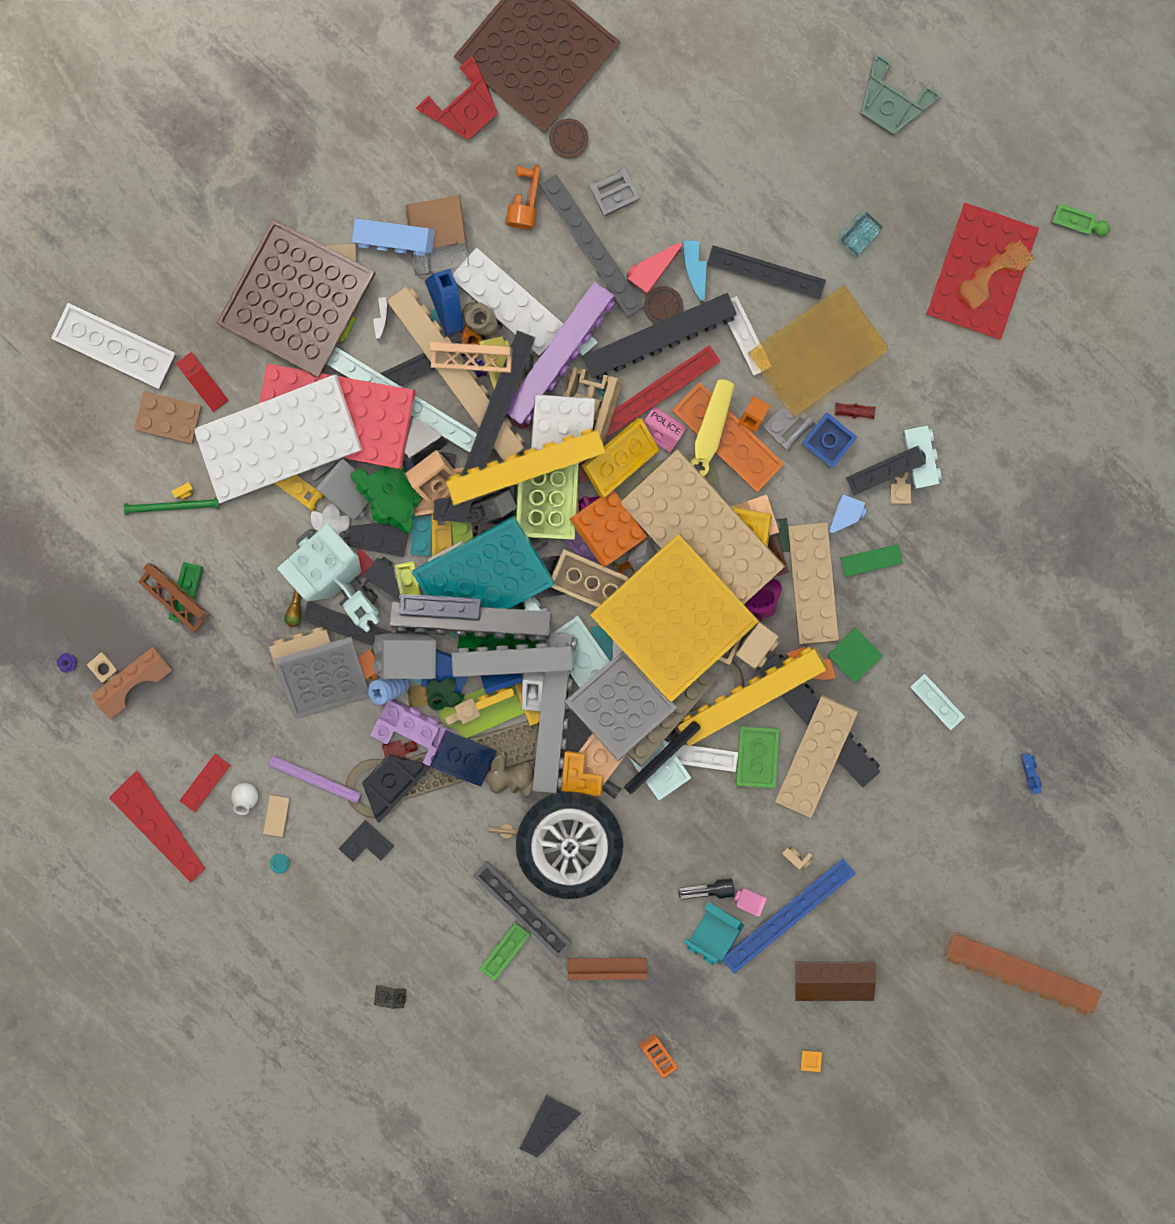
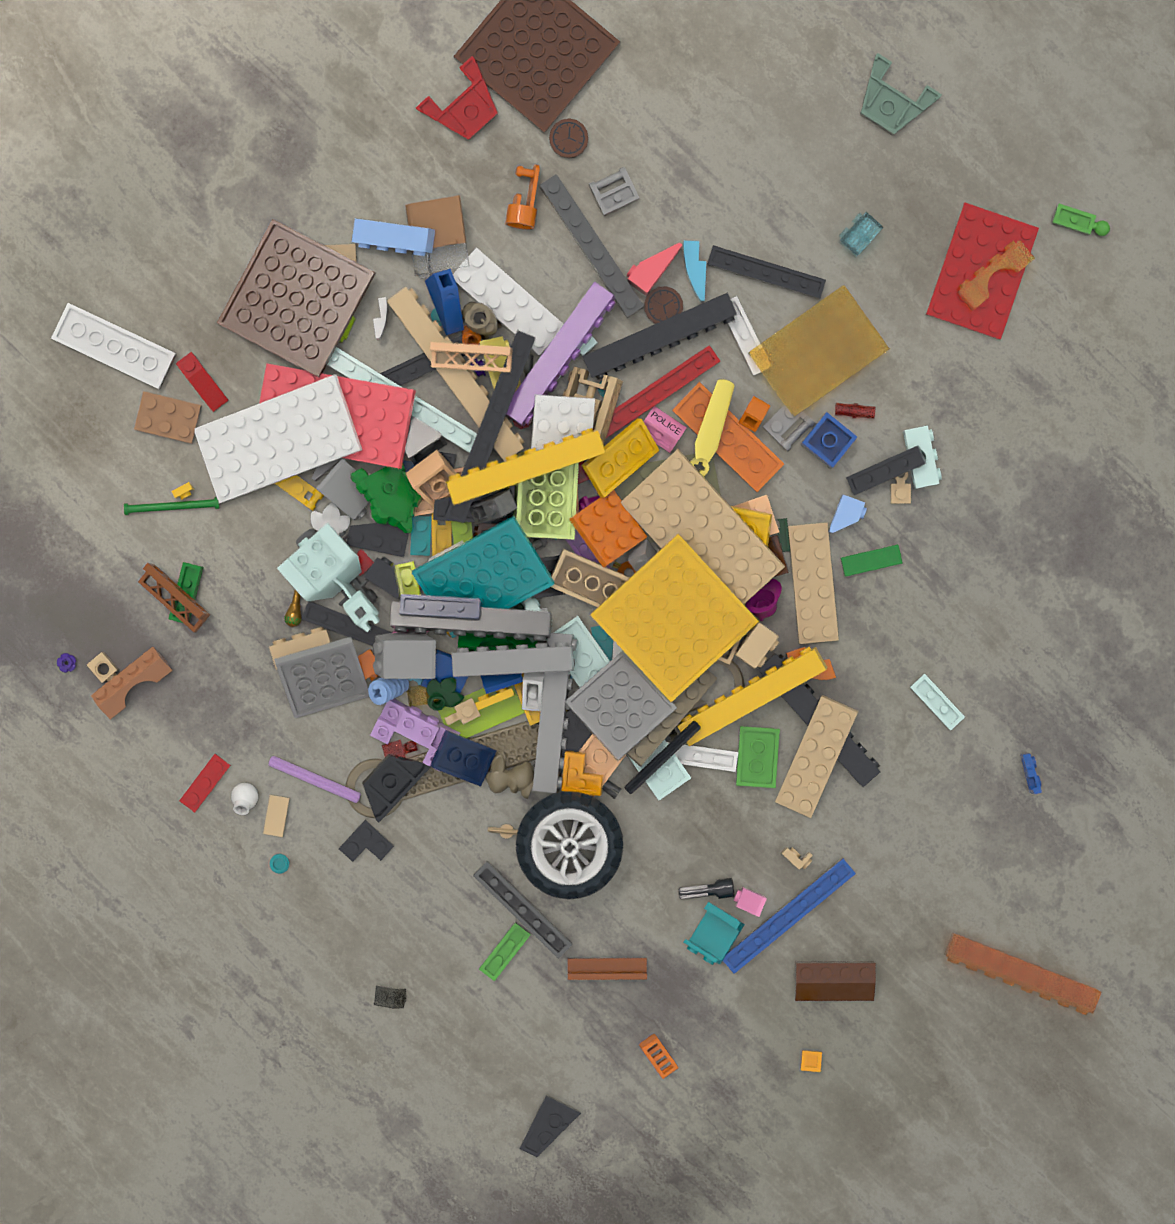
red wing [109,771,206,883] -> none
green tile [827,627,883,683] -> none

